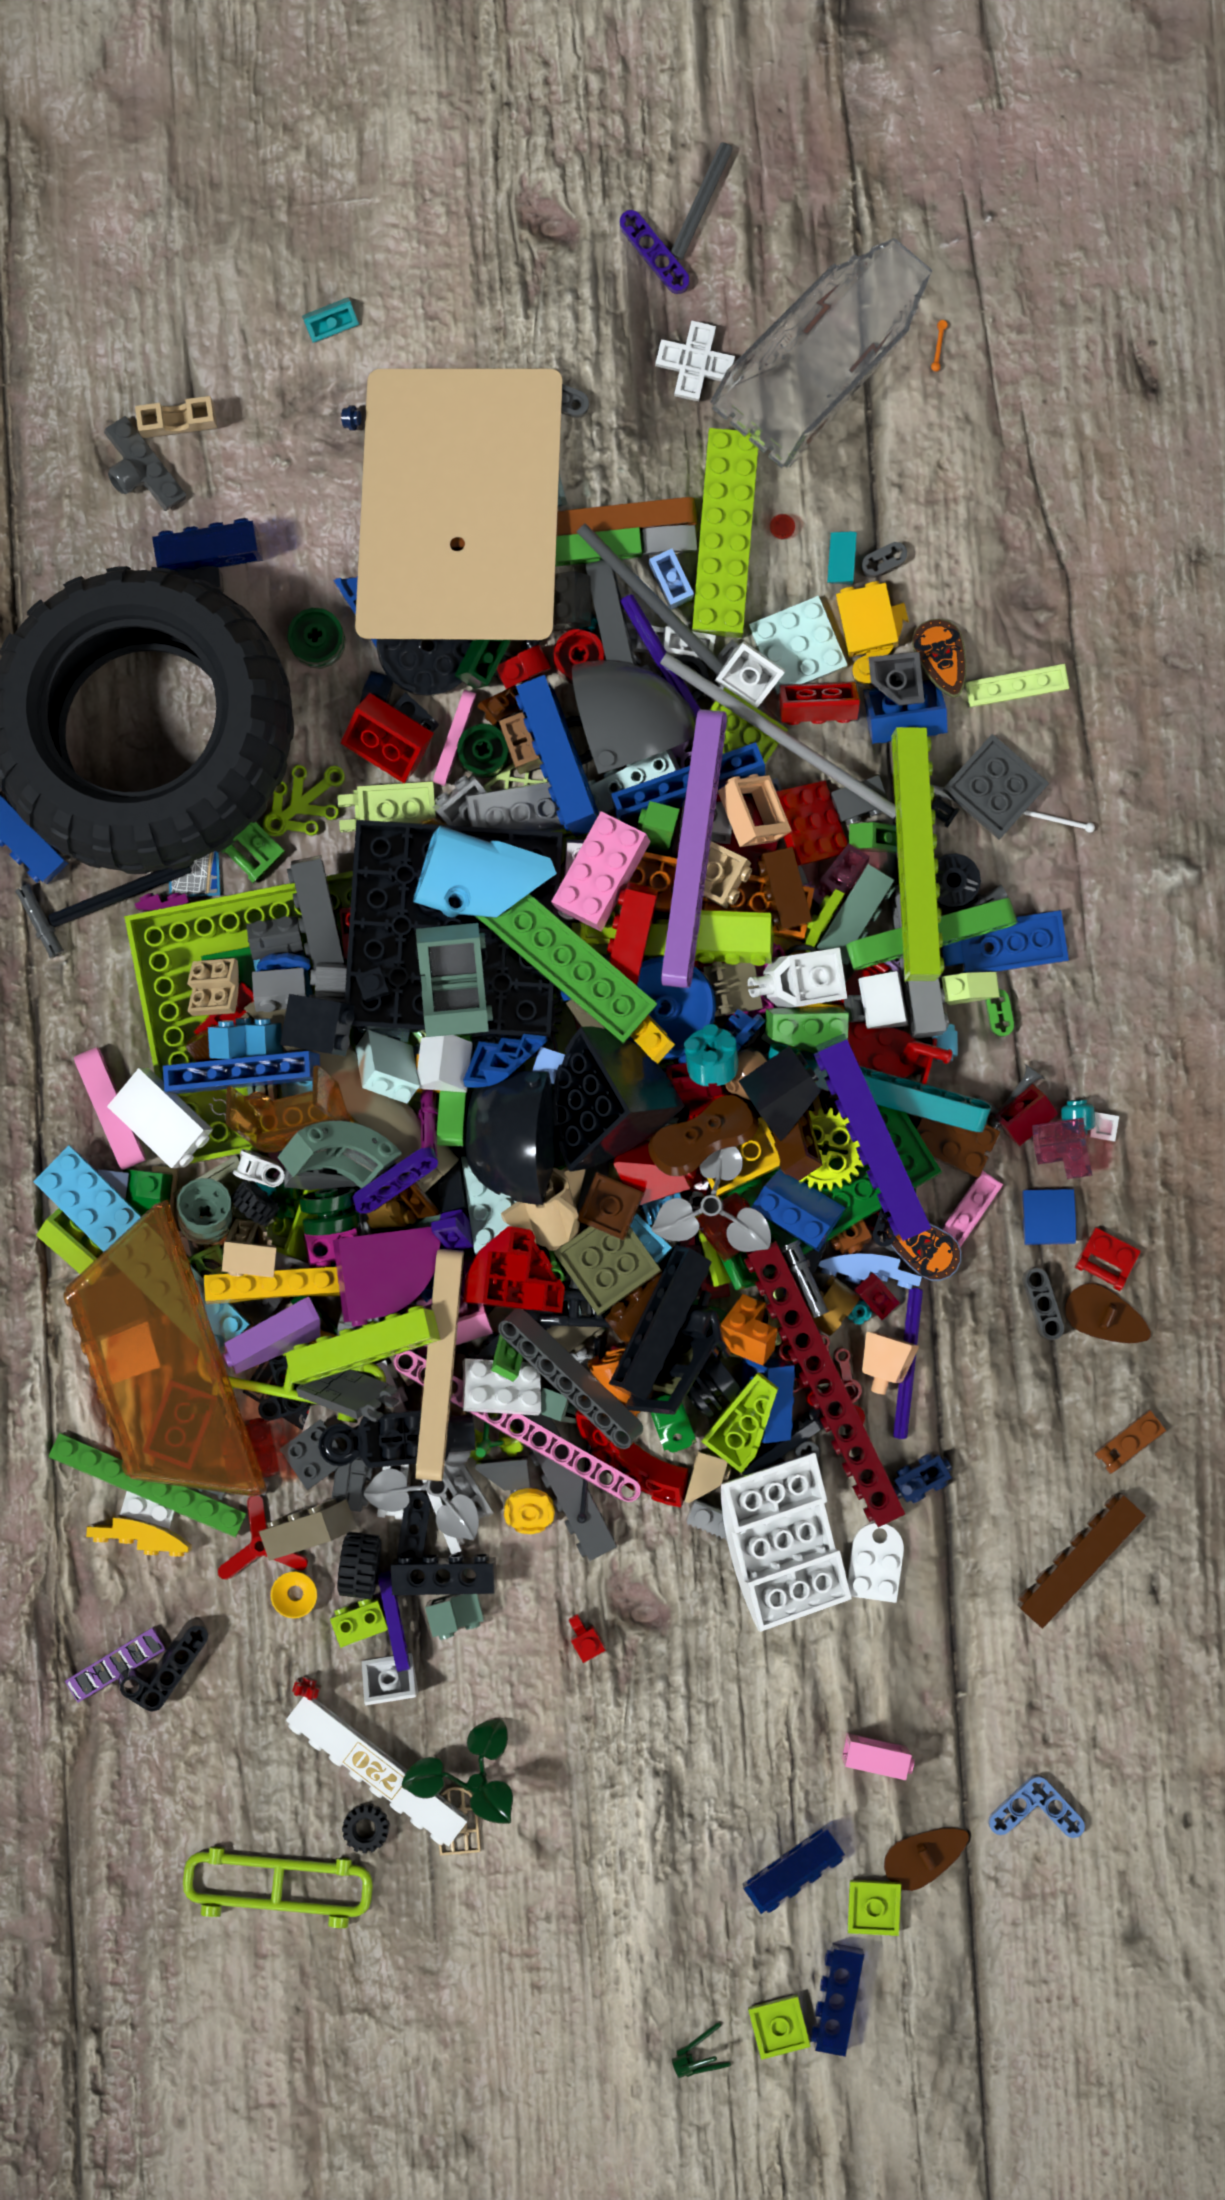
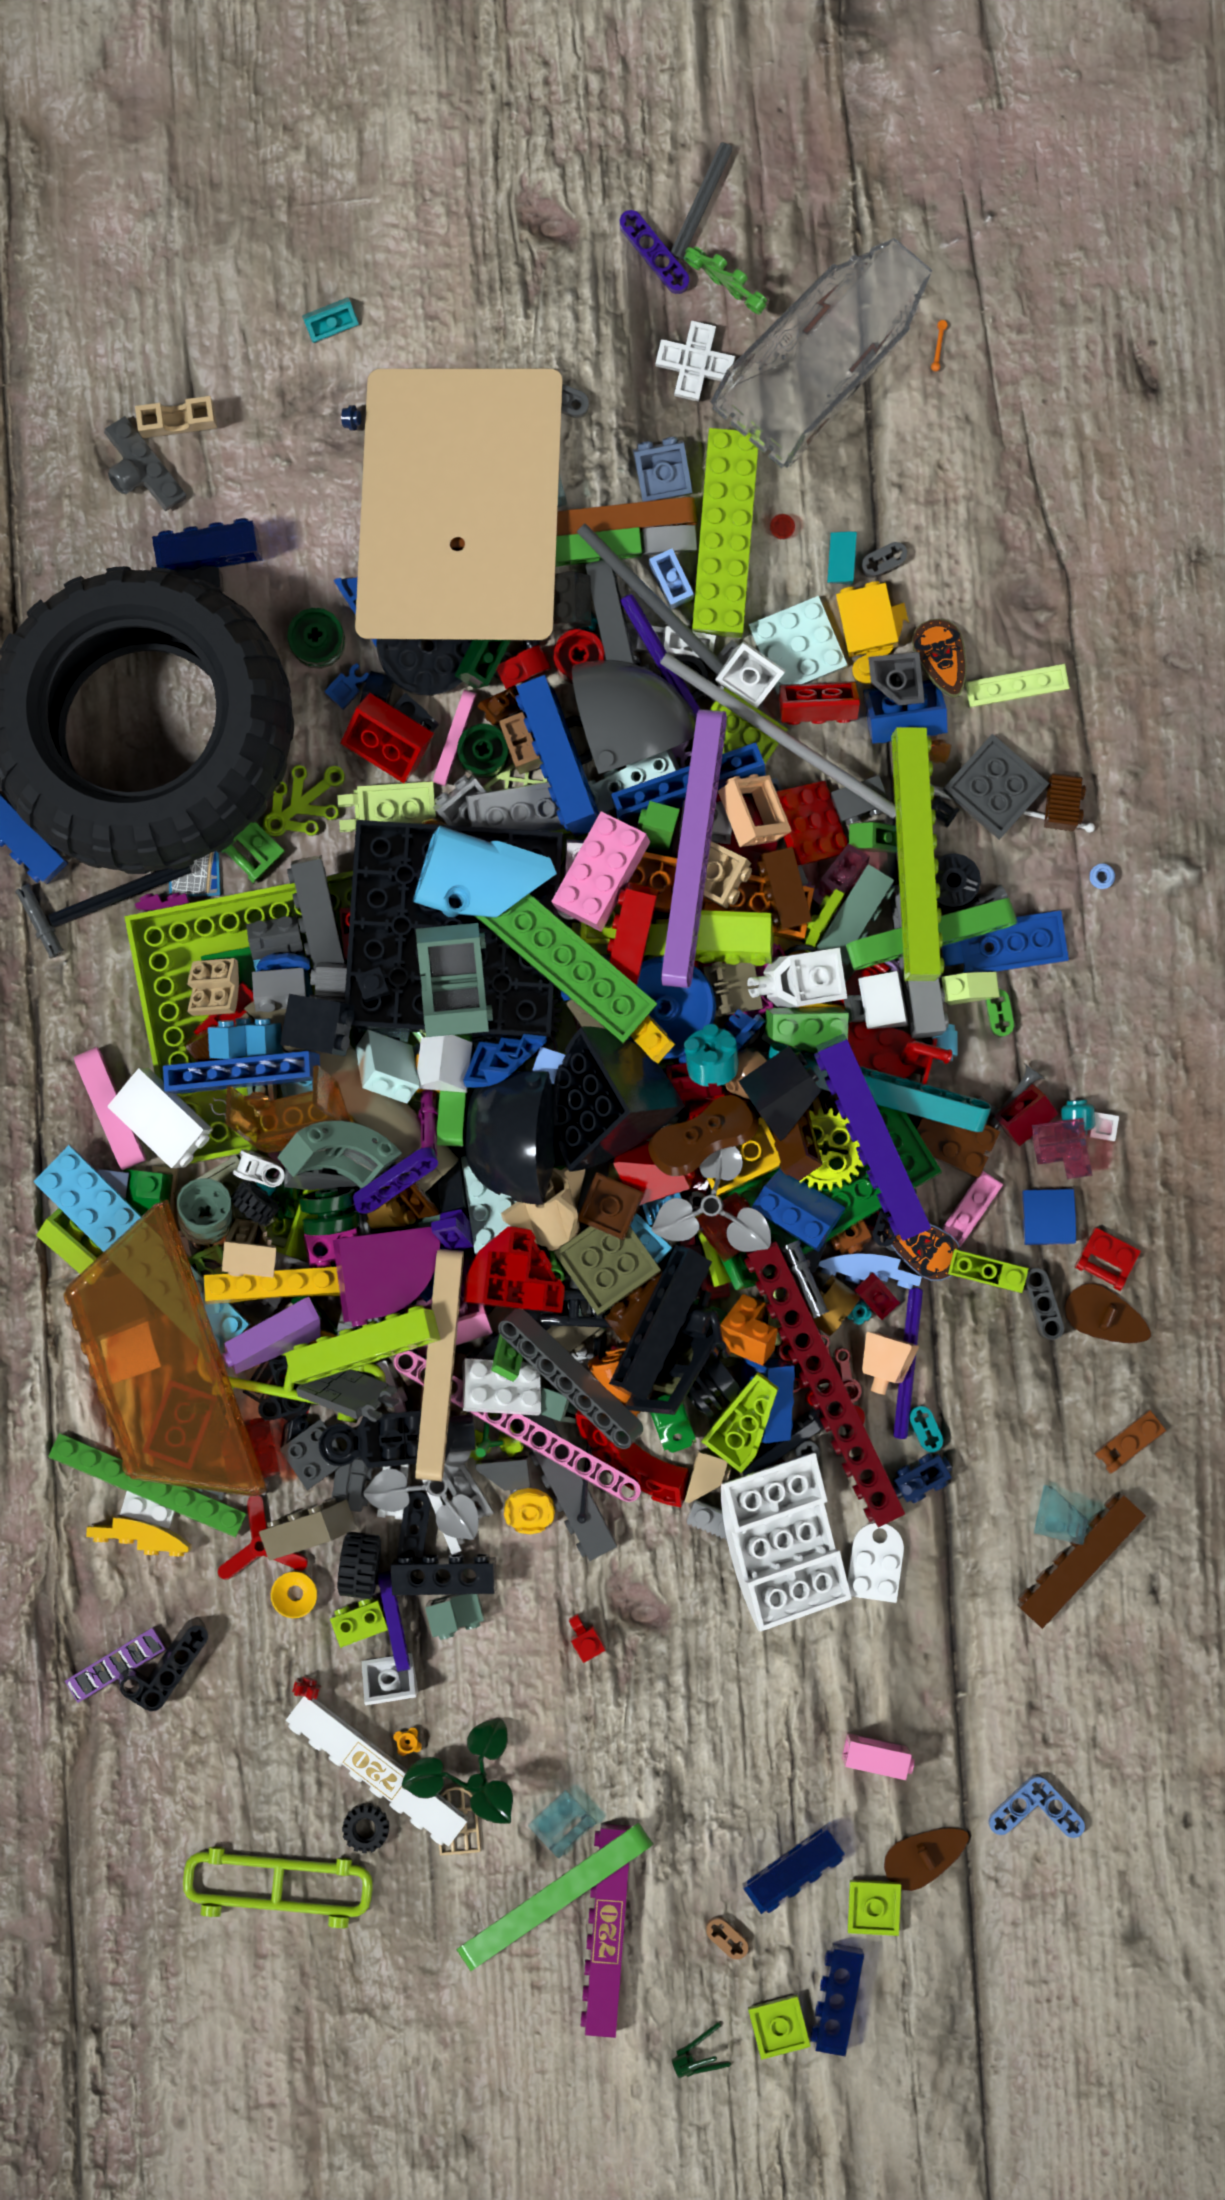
none -> black arm [280,1416,309,1448]
none -> blue plate [324,663,369,710]
none -> light orange plate [394,1727,422,1756]
none -> bright green beam [456,1823,654,1971]
none -> clear light blue plate [528,1789,597,1858]
none -> magenta brick [580,1824,631,2038]
none -> sand blue plate [633,437,692,502]
none -> bright green plant [683,246,767,315]
none -> medium nougat beam [706,1916,748,1960]
none -> teal beam [909,1405,943,1452]
none -> clear orange plate [928,739,952,764]
none -> lime slope [948,1249,1029,1293]
none -> clear light blue wing [1034,1485,1088,1545]
none -> reddish brown brick [1044,773,1086,832]
none -> light blue plate [1089,864,1115,889]

